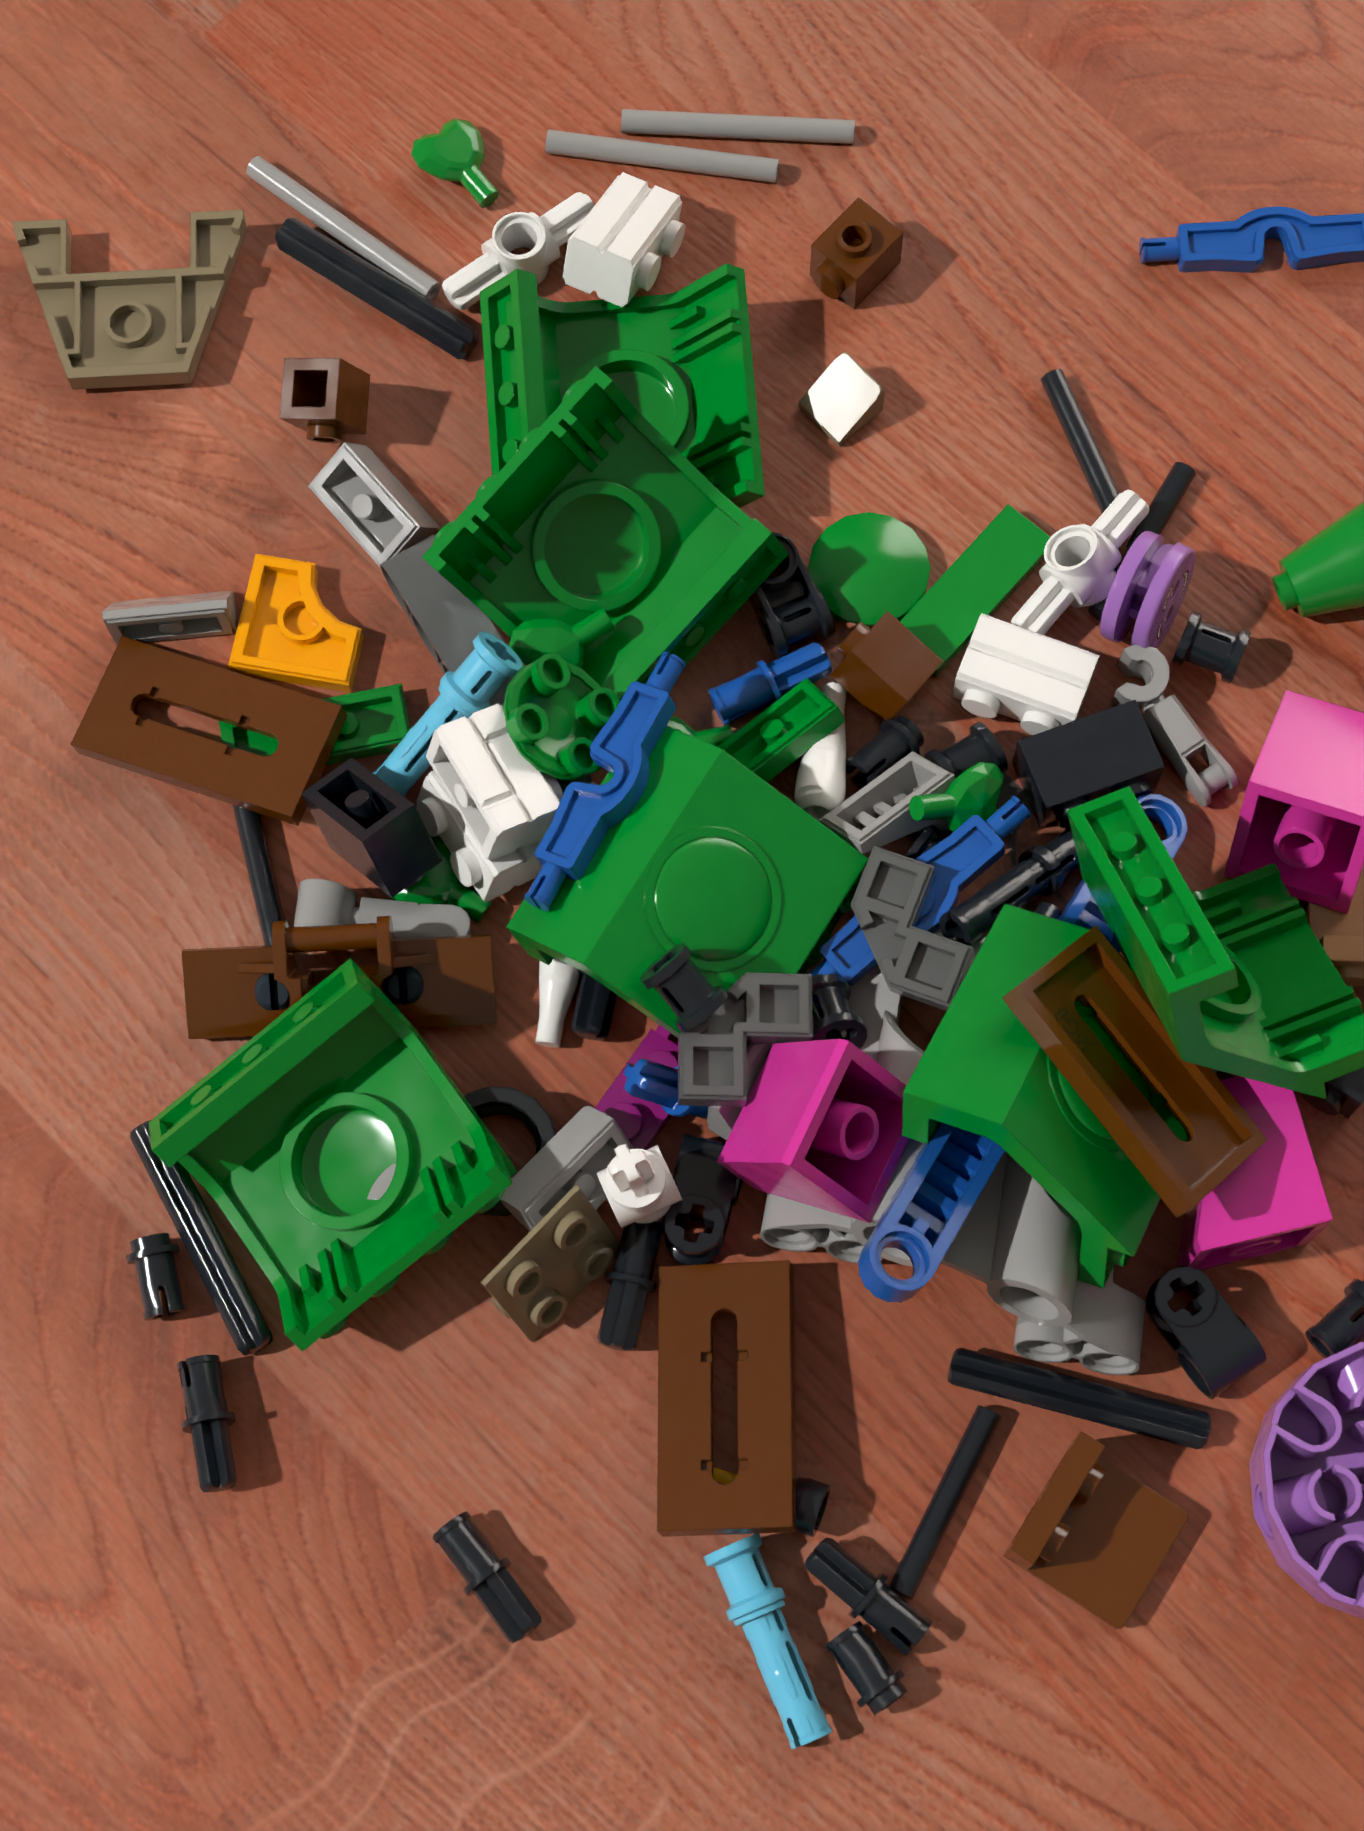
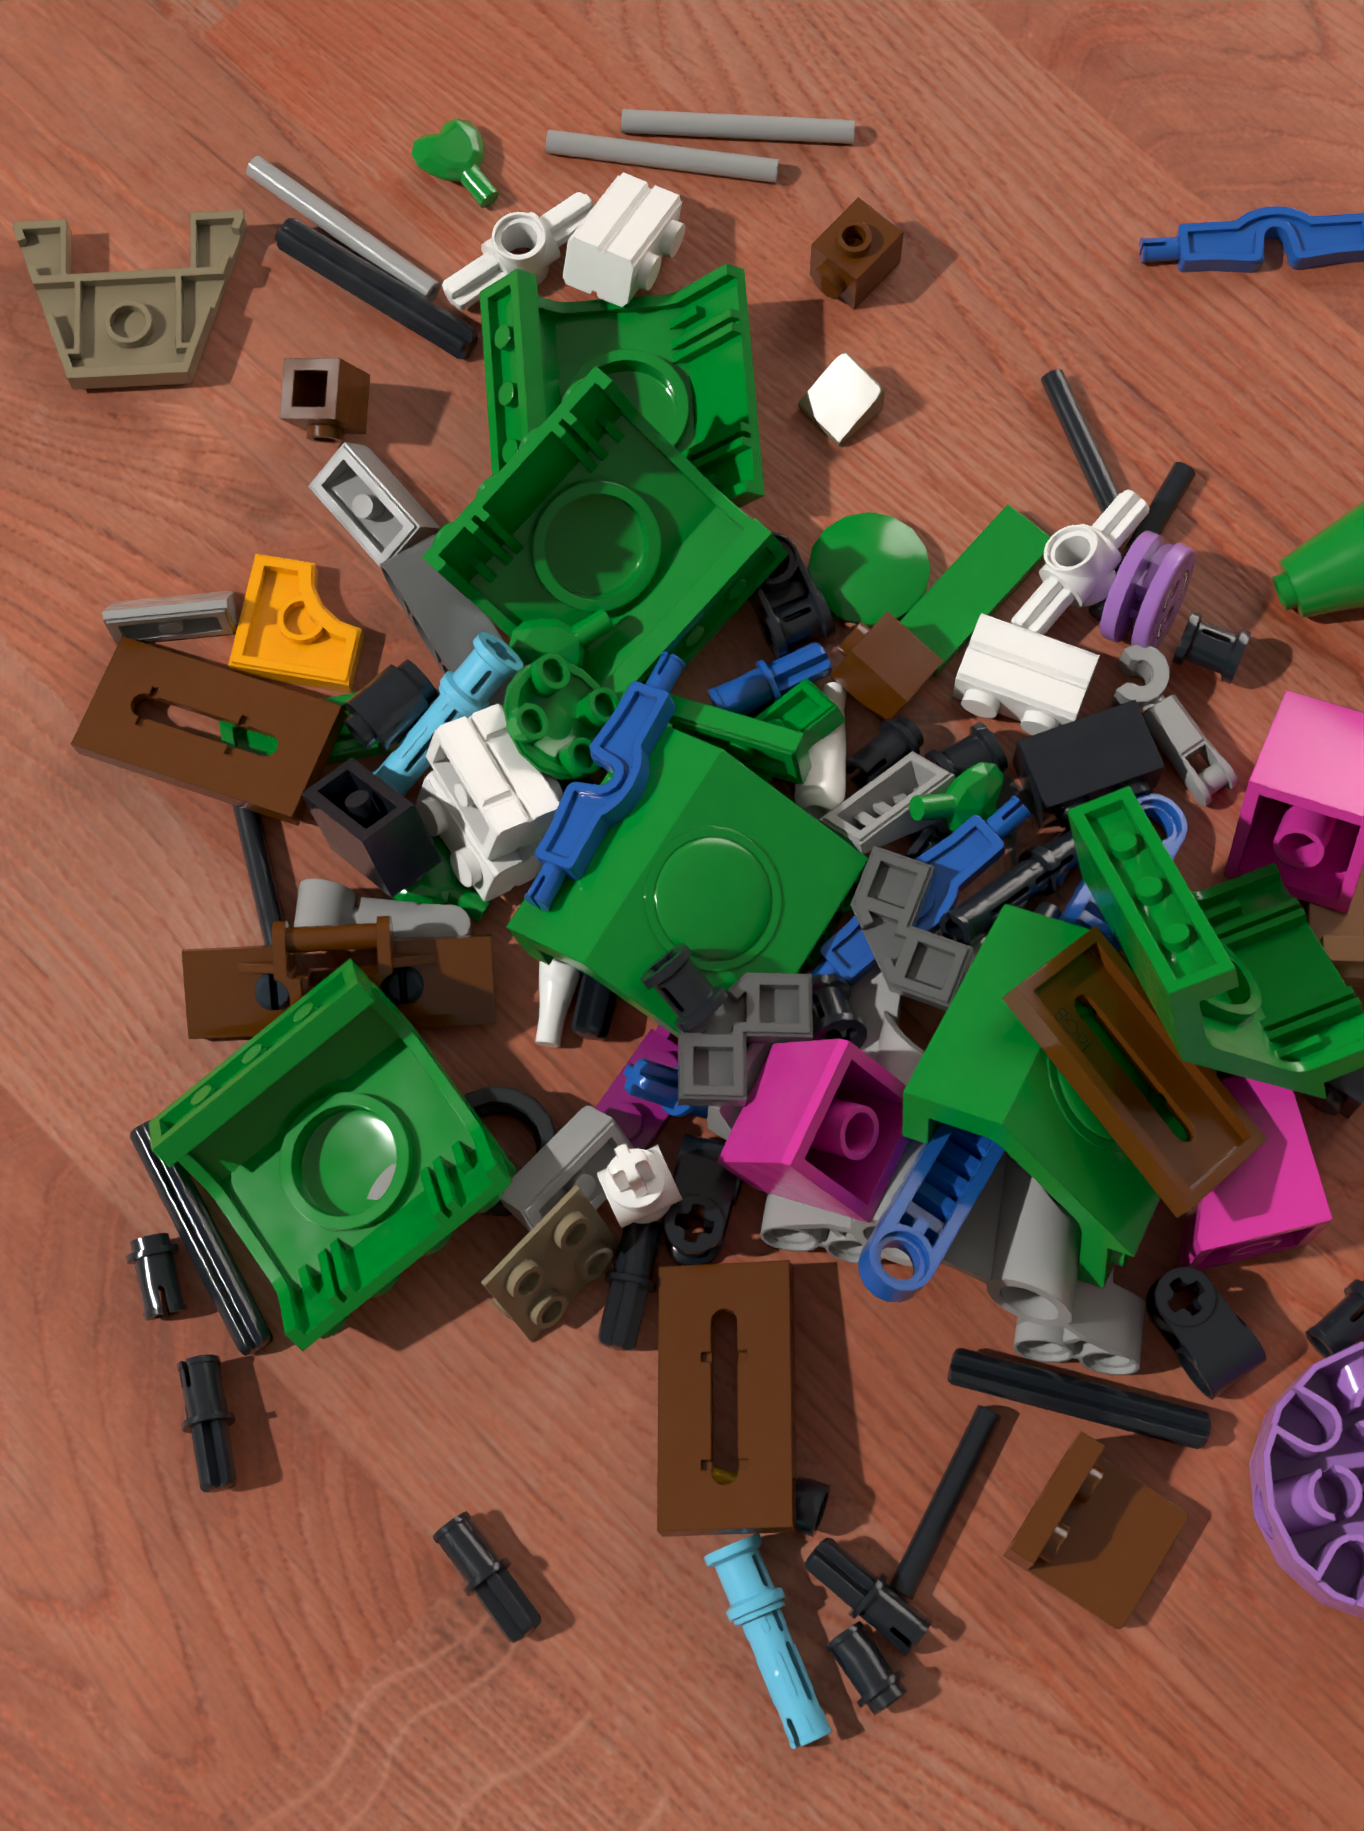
none -> black brick [344,659,439,751]
none -> green tile [620,682,812,784]

